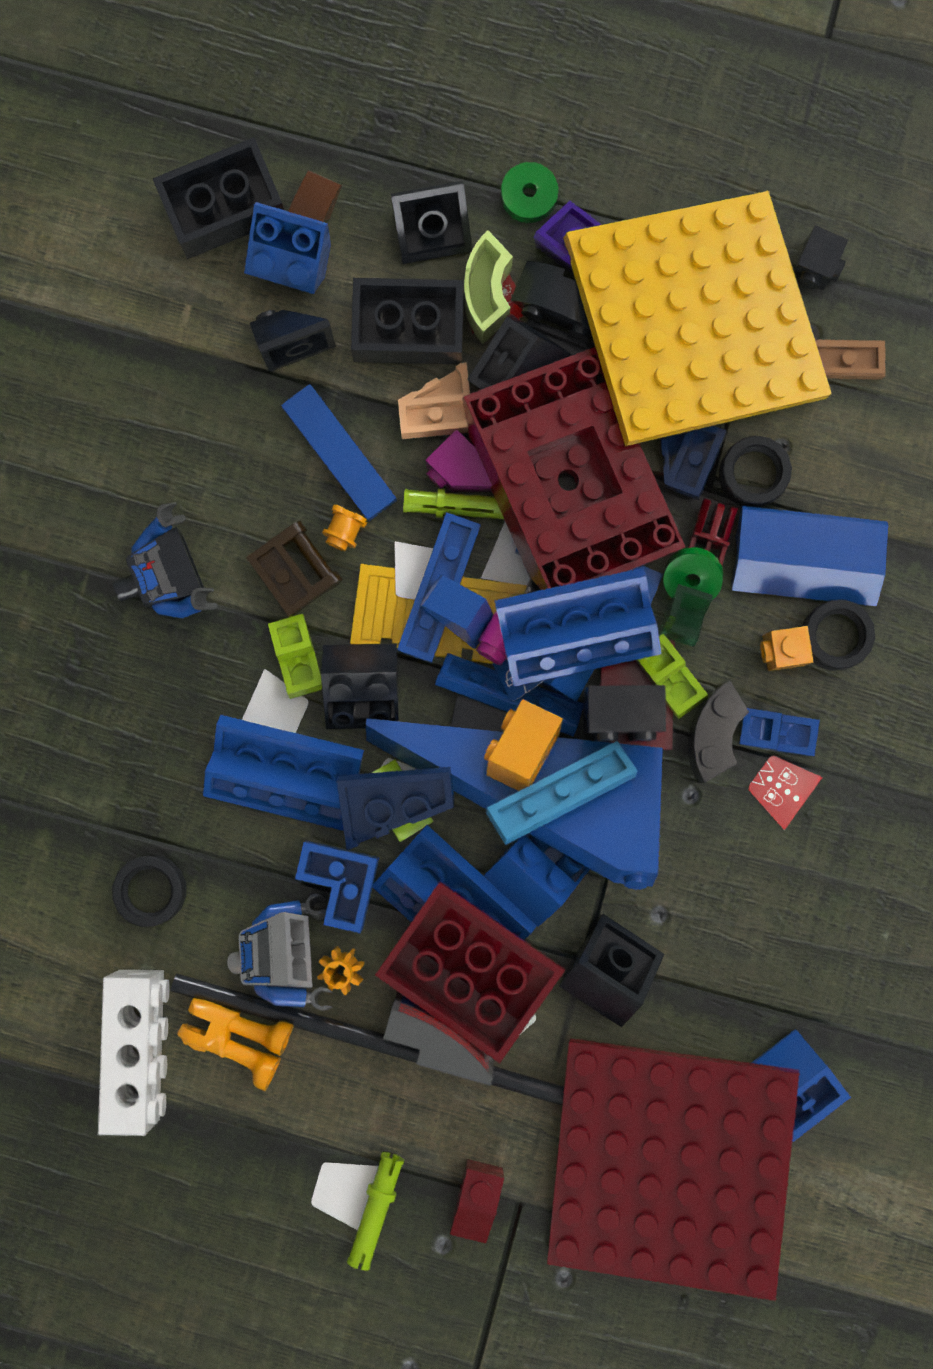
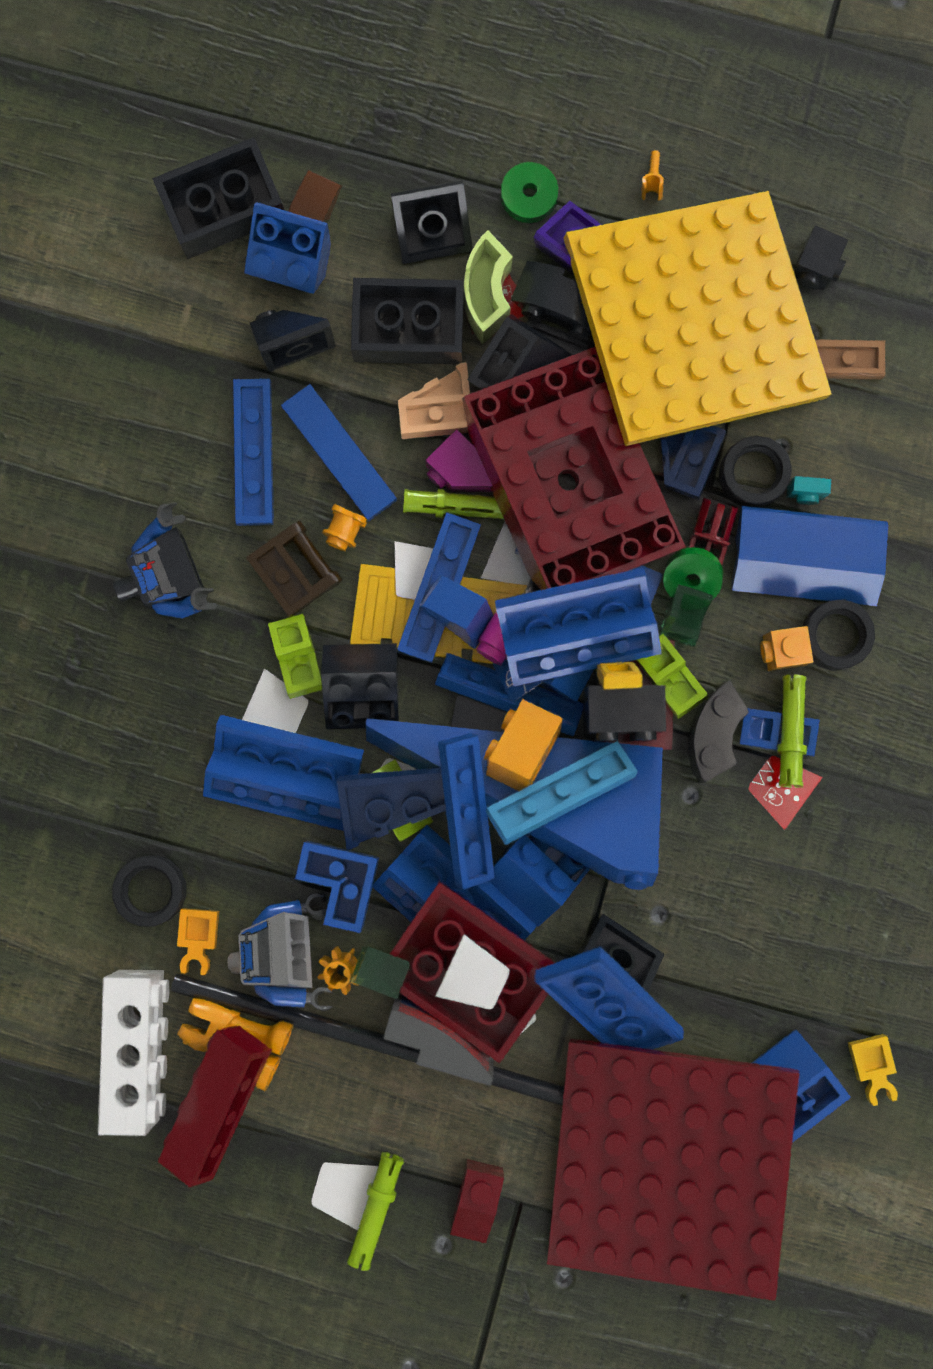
none -> dark red brick [158,1025,272,1187]
none -> light orange plate [177,908,219,975]
none -> blue plate [233,379,274,526]
none -> clear green panel [350,946,410,999]
none -> white sticker [436,935,509,1009]
none -> blue plate [438,733,495,890]
none -> blue tile [535,947,683,1050]
none -> yellow tile [597,662,642,689]
none -> light orange hand [641,150,664,201]
none -> lime pin [777,675,807,788]
none -> teal plate [786,476,832,505]
none -> yellow plate [848,1034,897,1106]

